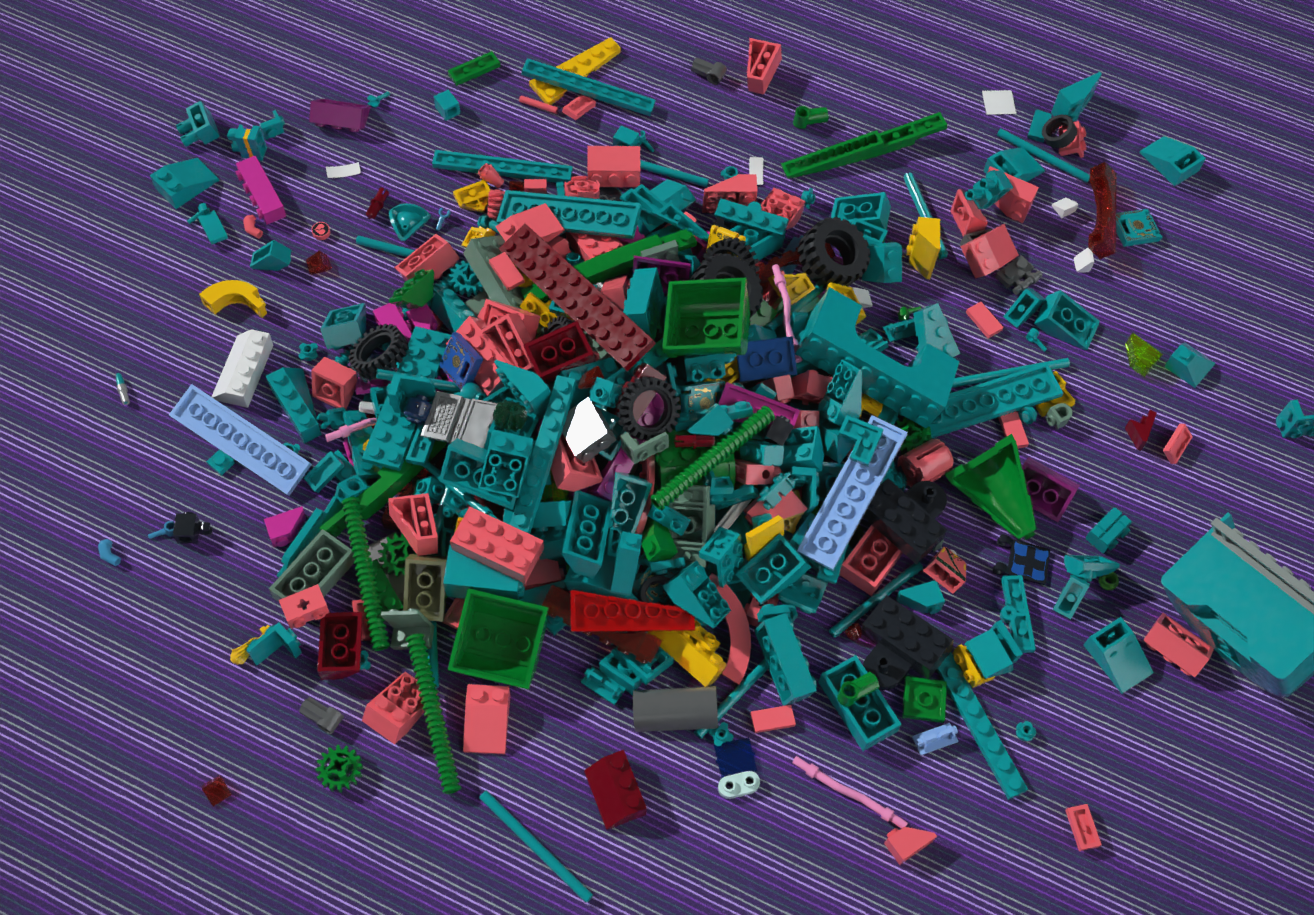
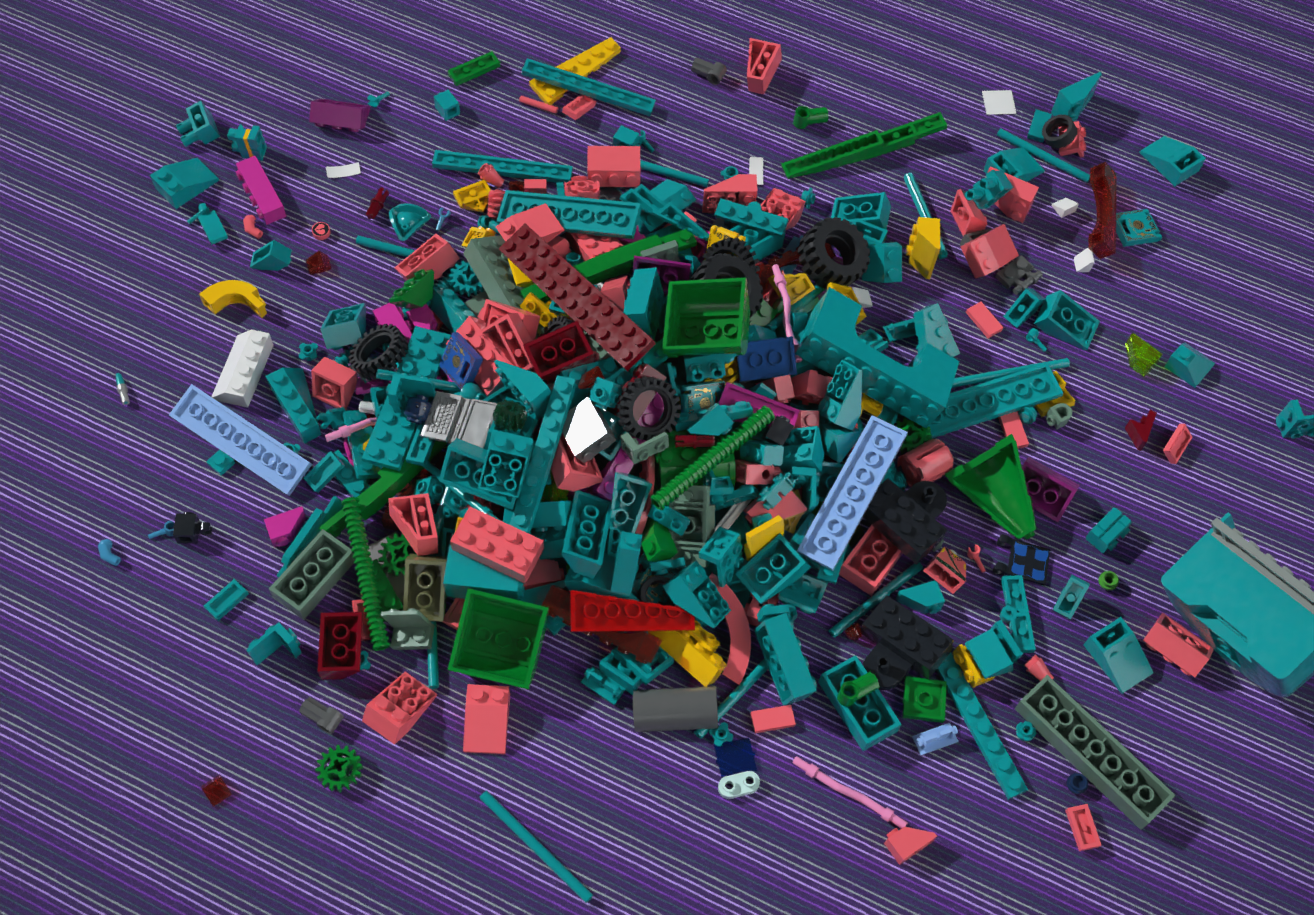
yellow piece [230,625,270,665] -> none
teal bracket [259,110,285,140] -> none
coral brick [279,584,330,629] -> none
teal brick [335,474,369,502] -> none
green piece [406,633,461,794] -> none
coral tile [489,252,524,291] -> none
dark red slope [584,750,647,830] -> none
teal plate [839,415,884,467] -> none
green hand [898,307,922,321] -> none
teal slope [1064,555,1120,582] -> none
none -> teal tile [204,579,249,621]
none -> coral hand [967,545,986,573]
none -> sand green brick [1015,675,1176,830]
none -> coral cone [1024,654,1054,681]
none -> dark blue plate [1066,773,1088,794]

